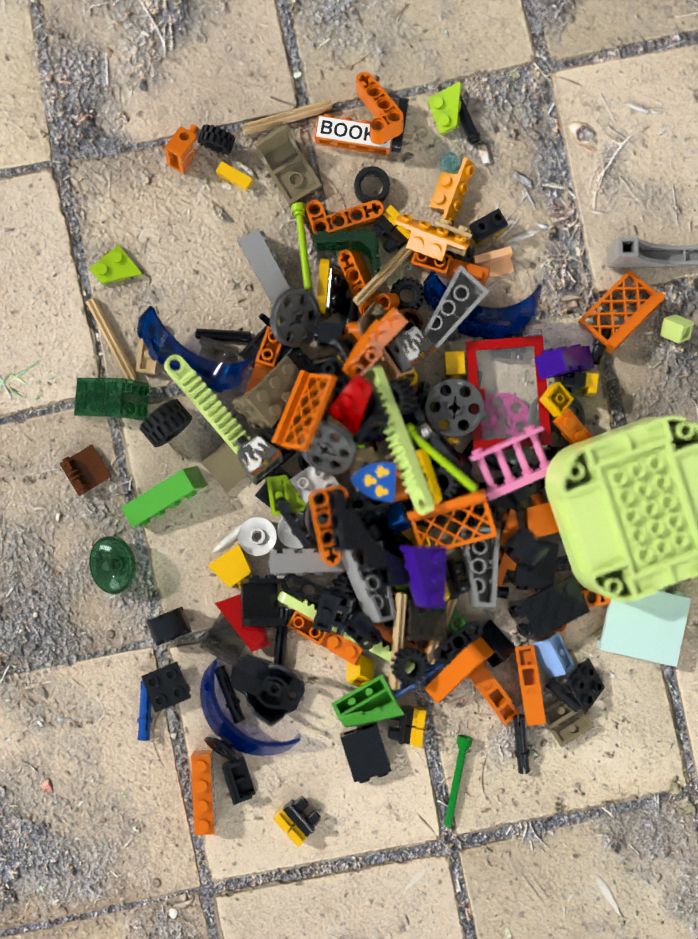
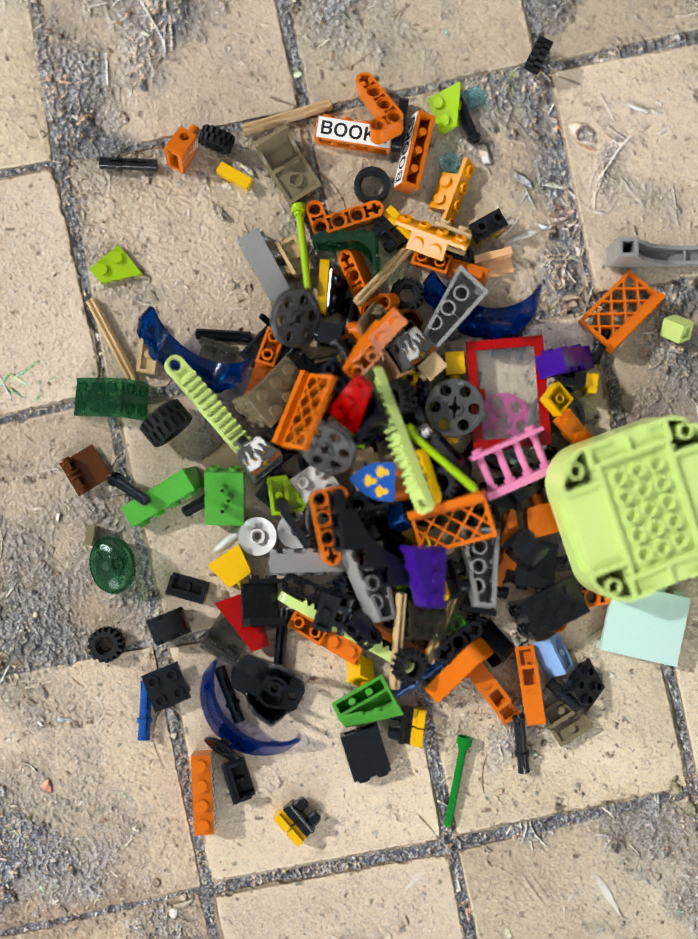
none -> dark tan tile [85,525,100,546]
none -> black tyre [87,626,125,663]
none -> black pin [99,156,158,172]
none -> black axle [107,472,151,506]
none -> black hinge [165,572,211,604]
none -> bright green piece [181,465,246,526]
none -> tan bracket [273,234,314,279]
none -> orange brick [393,110,435,195]
none -> tan brick [415,351,448,384]
none -> black hips [459,594,497,627]
none -> clear light blue tile [461,85,486,111]
none -> black tyre [523,35,554,75]

